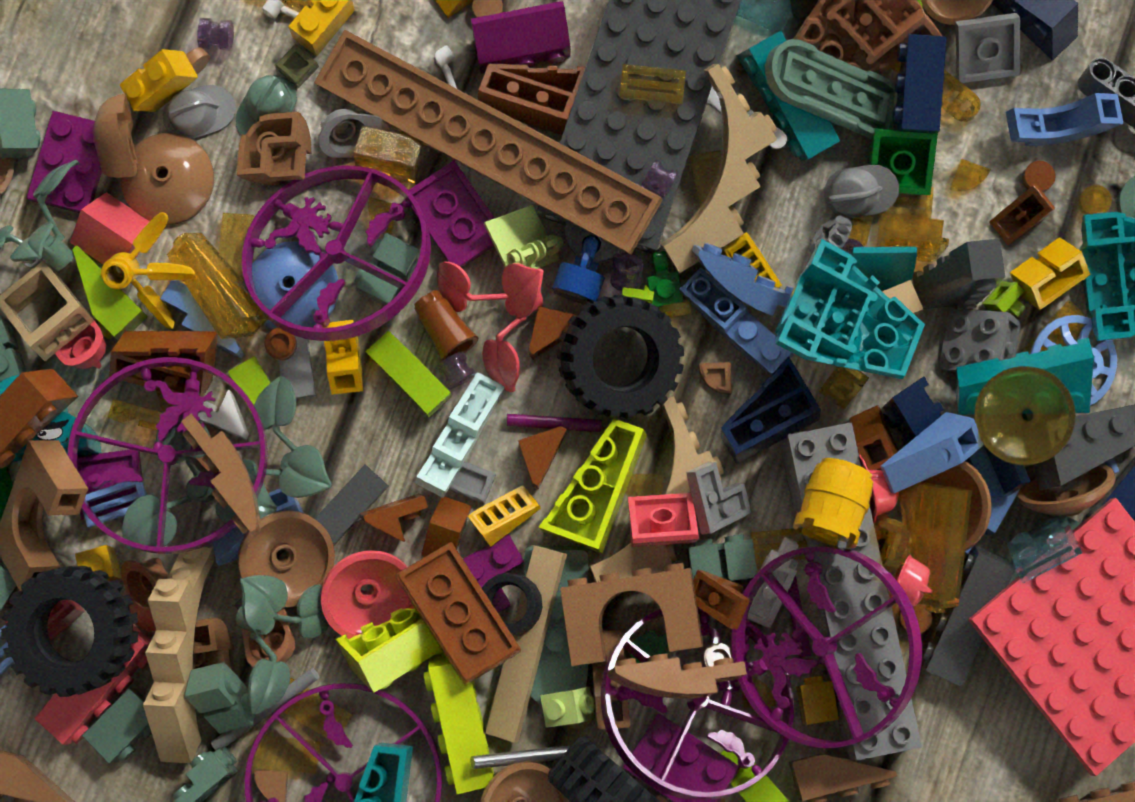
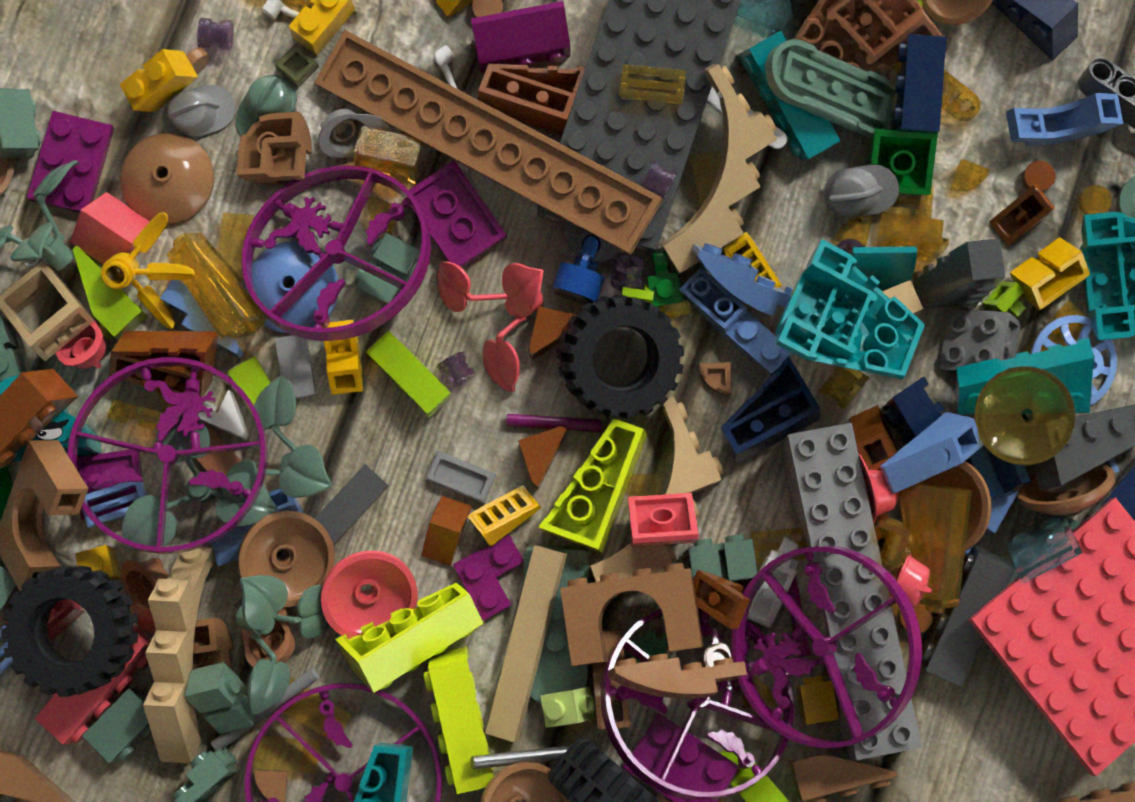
medium nougat brick [93,93,138,178] -> none
medium nougat slope [181,413,260,537] -> none
dark orange tile [264,328,297,360] -> none
dark orange slope [359,493,428,542] -> none
dark orange tile [395,542,521,686] -> none
dark orange plant [414,290,479,363] -> none
light aqua slope [415,372,505,498] -> none
black tyre [482,573,543,635] -> none
yellowish green hinge [483,205,563,269] -> none
light grey plate [686,462,751,534] -> none
yellow piece [793,458,874,549] -> none
light grey gear [809,215,852,254] -> none
light grey plate [955,13,1020,84] -> none

